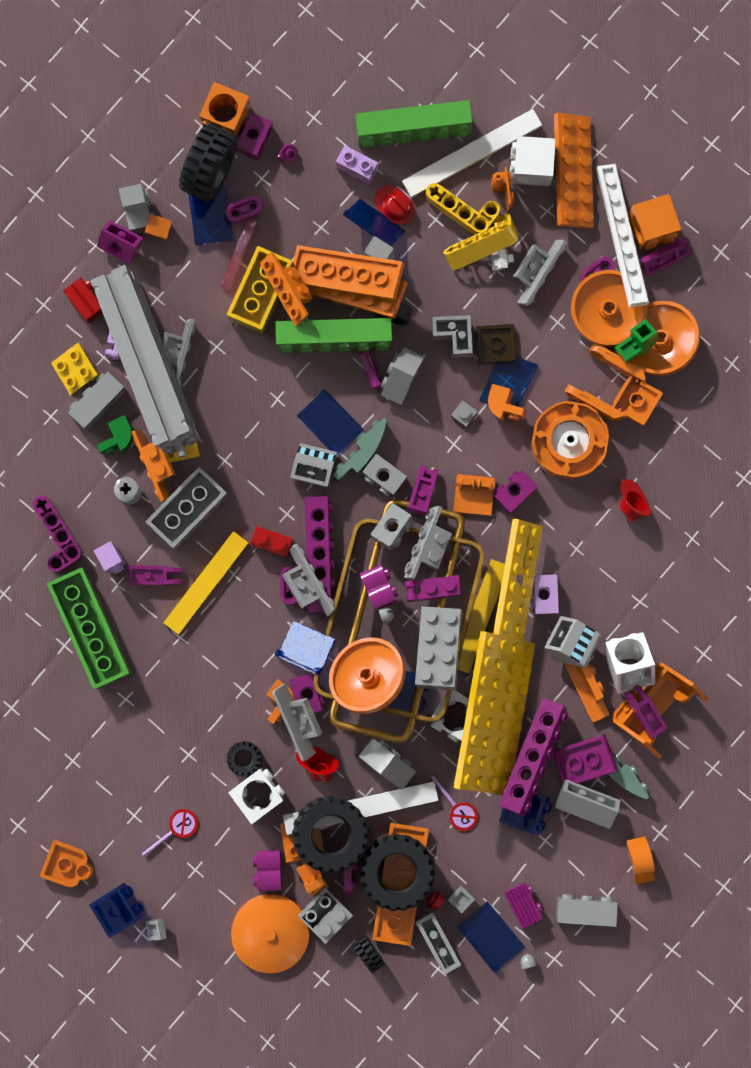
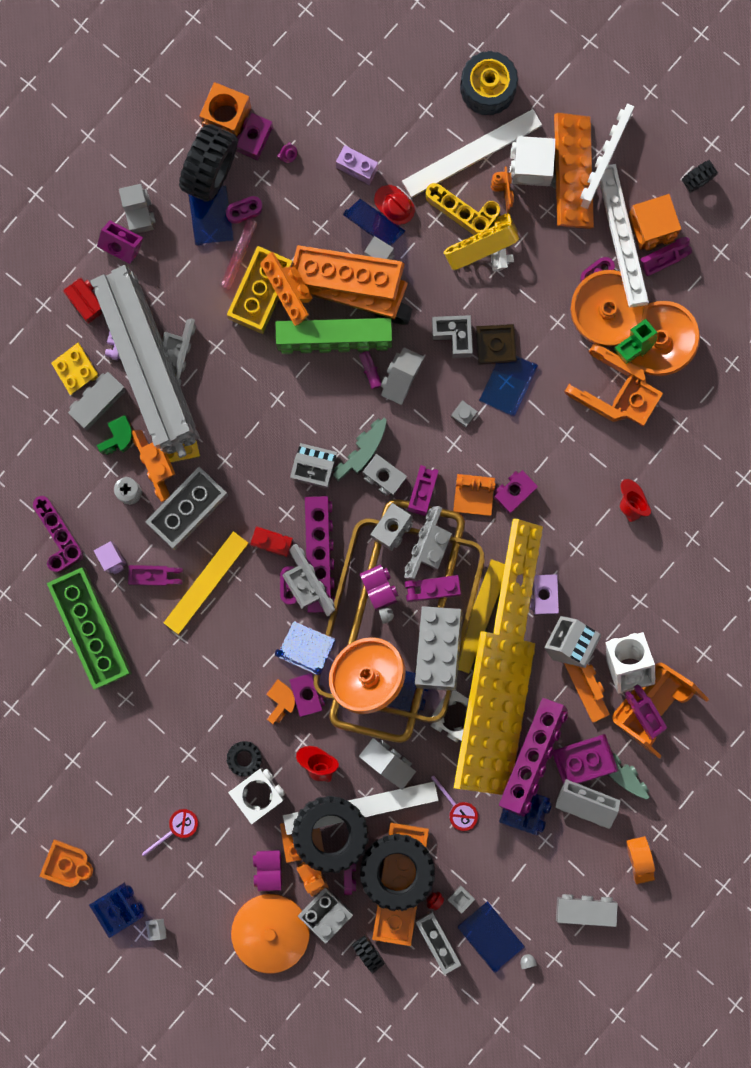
orange panel [144,214,172,241] -> none
light grey bracket [272,683,322,762] -> none
clear blue piece [297,389,364,455] -> none
bright green brick [356,100,472,148] -> none
orange brick [488,384,527,422] -> none
magenta brick [503,882,544,929] -> none
light grey bracket [513,240,567,306] -> none
orange piece [531,401,609,480] -> none
none -> wheel [460,51,518,115]
none -> white plate [580,103,634,209]
none -> black tyre [682,160,718,193]

